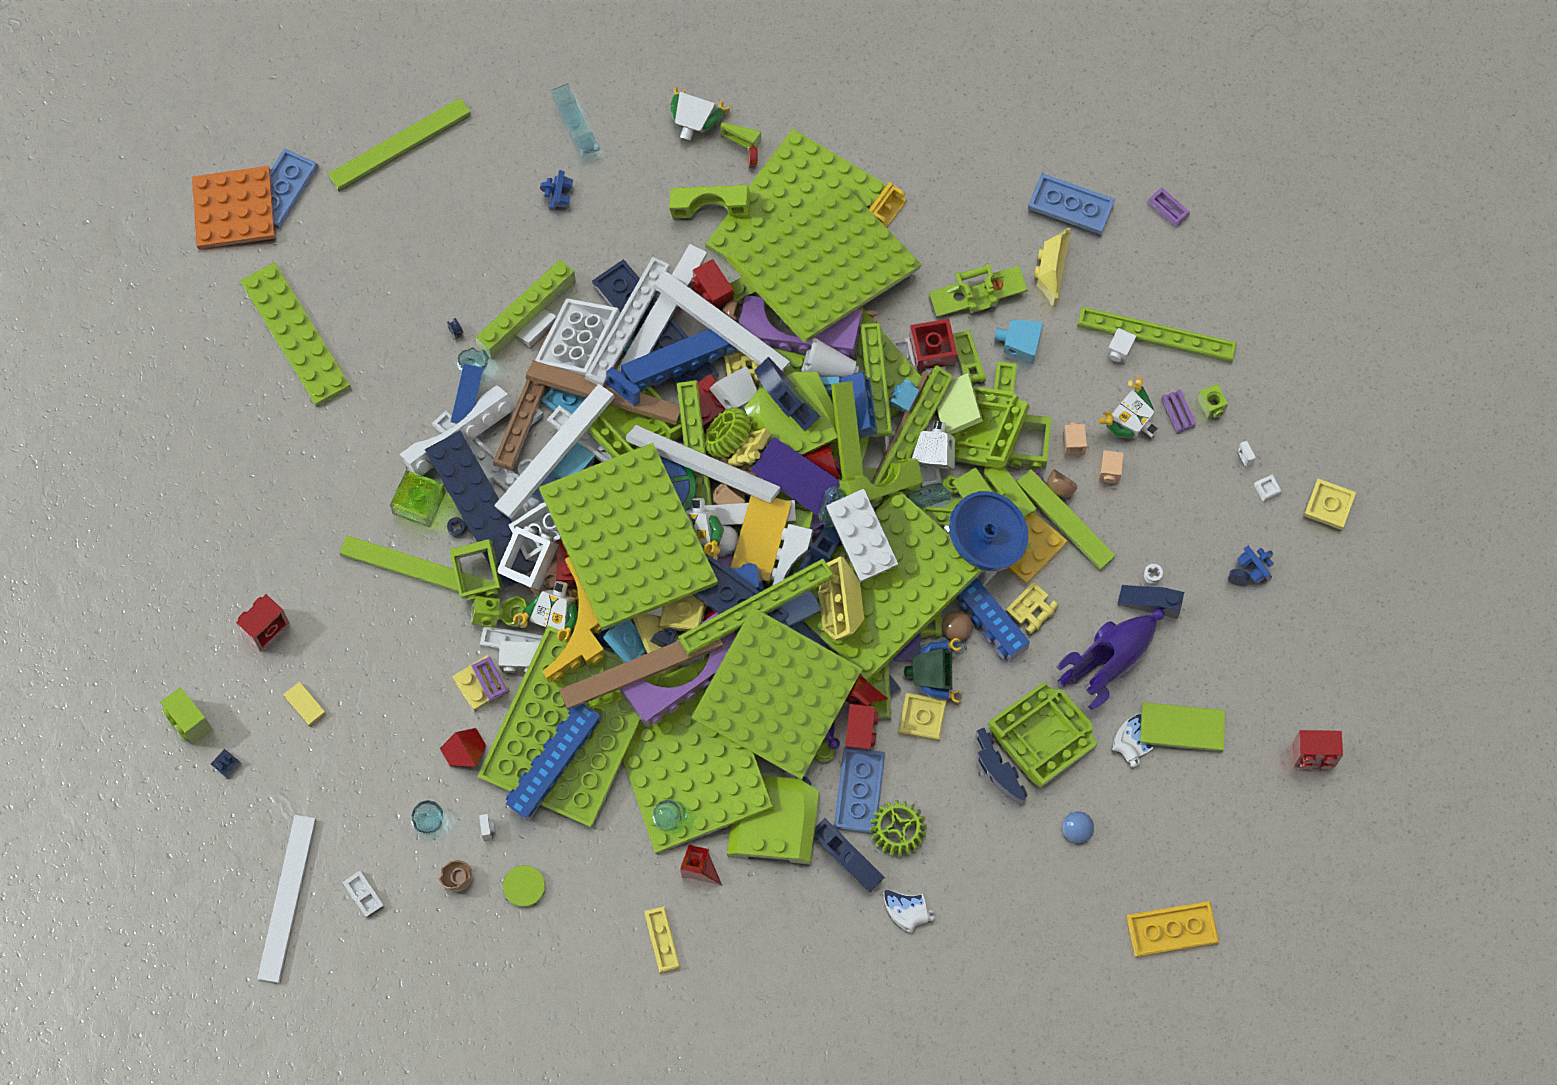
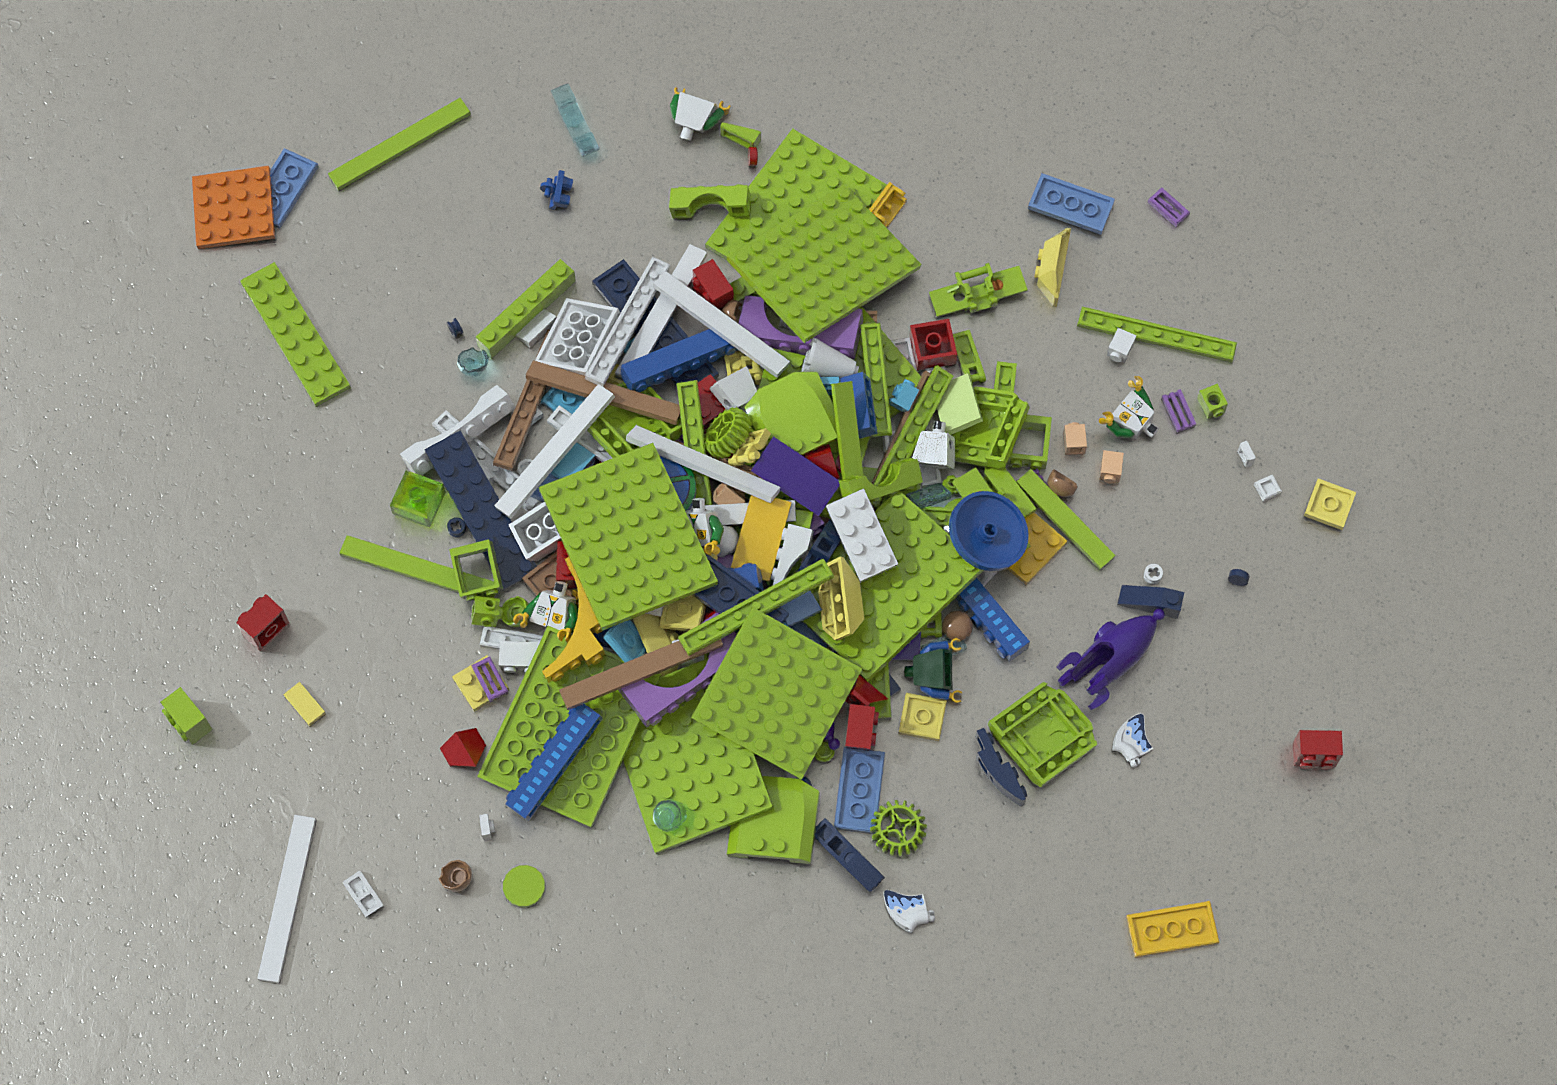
dark blue tile [210,749,241,779] -> none
clear light blue hair [411,800,443,835] -> none
blue tile [450,364,483,424] -> none
white window [497,526,558,590] -> none
blue plate [606,367,640,407] -> none
light yellow tile [644,906,680,974] -> none
dark blue tile [650,629,677,647] -> none
red slope [680,845,723,886] -> none
dark blue slope [754,357,821,431] -> none
clear light blue plate [818,486,846,527] -> none
medium azure torso [994,320,1043,364] -> none
light yellow plate [1005,582,1059,635] -> none
medium blue hair [1062,811,1094,844] -> none
lime tile [1140,702,1225,752] -> none
blue hips [1237,545,1274,584] -> none

